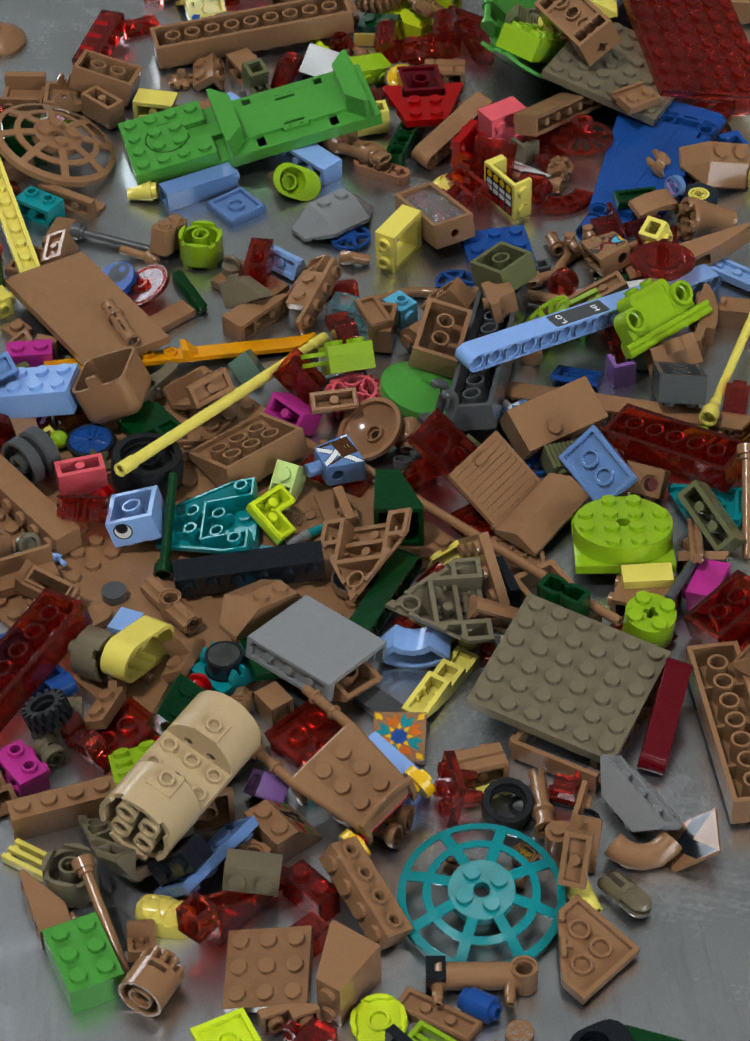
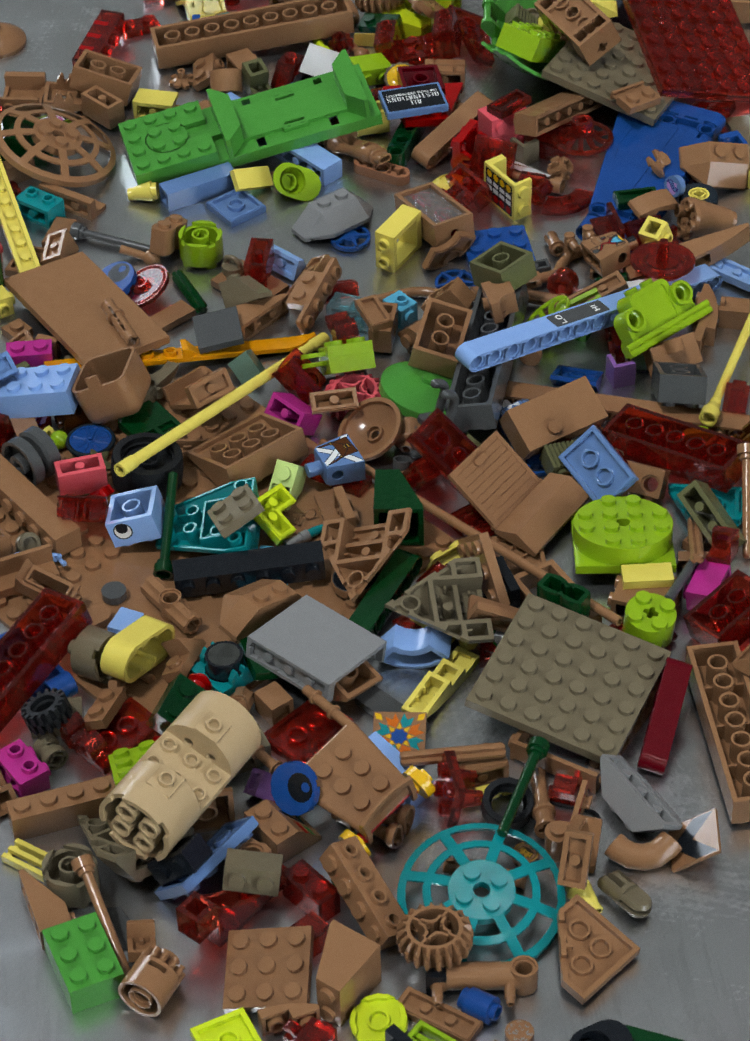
light yellow piece [135,894,197,939] -> none
medium nougat arm [338,250,371,266] -> none
clear red tile [535,154,556,174] -> none
none -> dark grey tile [192,306,244,354]
none -> dark tan plate [207,483,265,539]
none -> medium nougat piece [209,68,243,95]
none -> light yellow tile [230,166,274,192]
none -> blue tile [270,761,320,816]
none -> tile [378,82,449,120]
none -> medium nougat gear [396,901,474,972]
none -> medium nougat axle [399,742,506,767]
none -> medium nougat tile [422,231,476,270]
none -> clear red tile [487,88,532,120]
none -> dark green piece [497,736,550,837]
none -> clear red panel [706,525,739,565]

